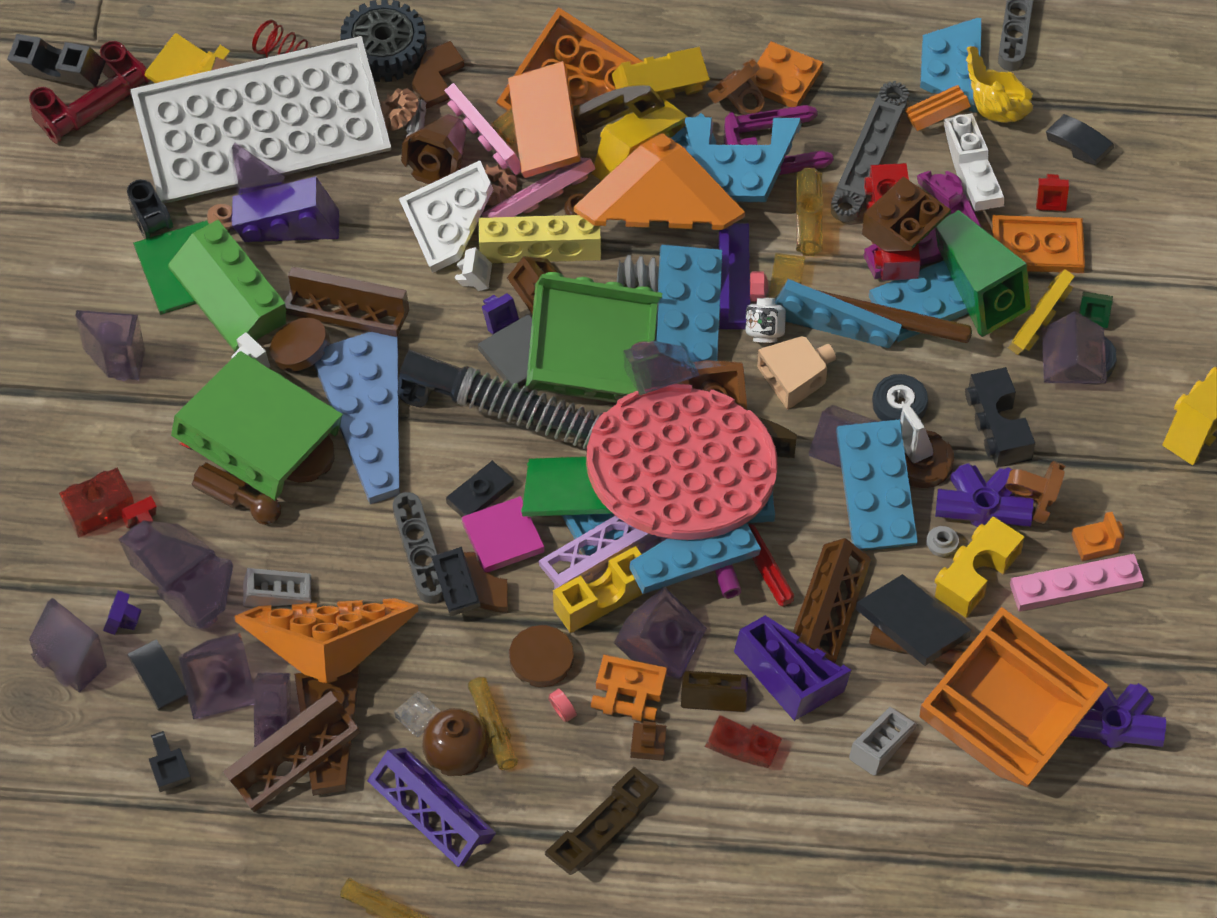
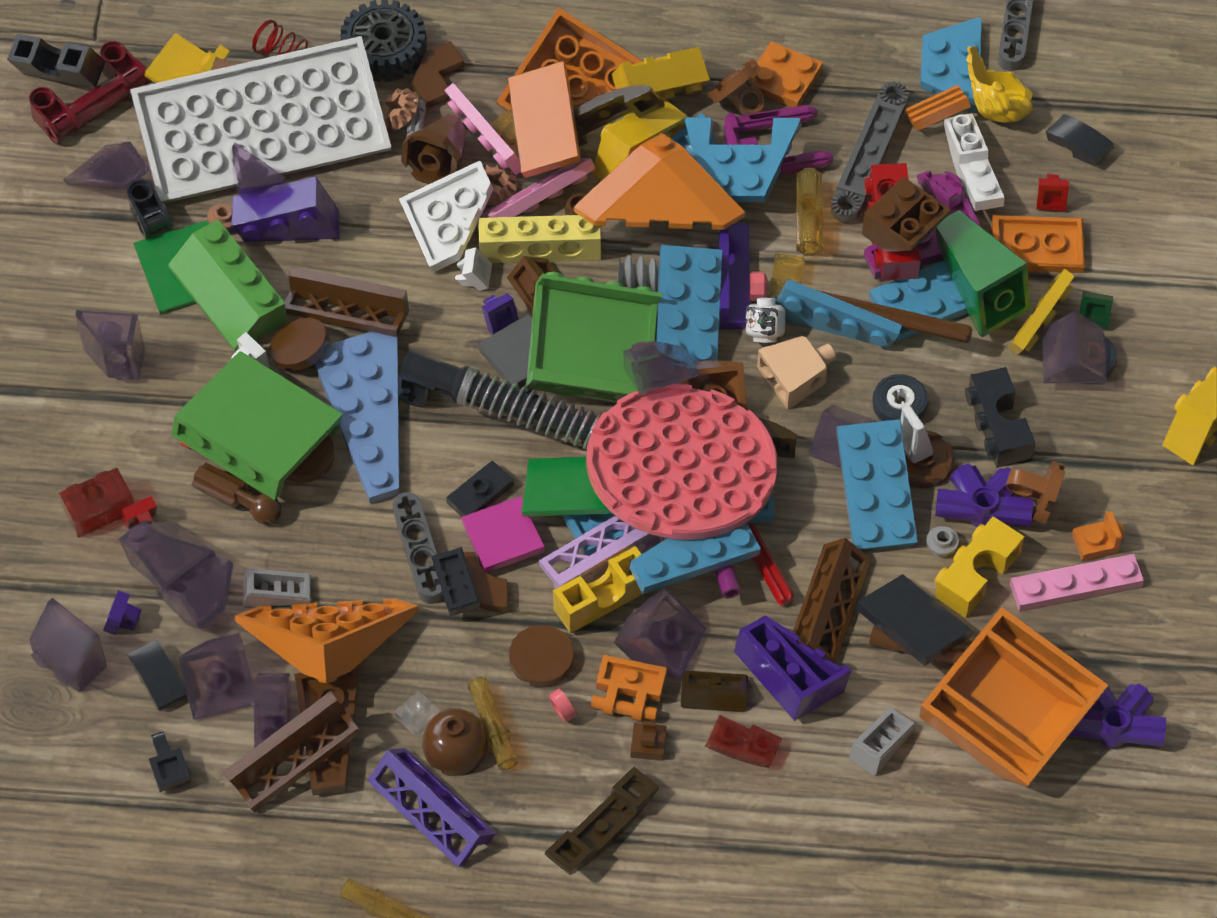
none -> clear purple slope [63,141,150,189]

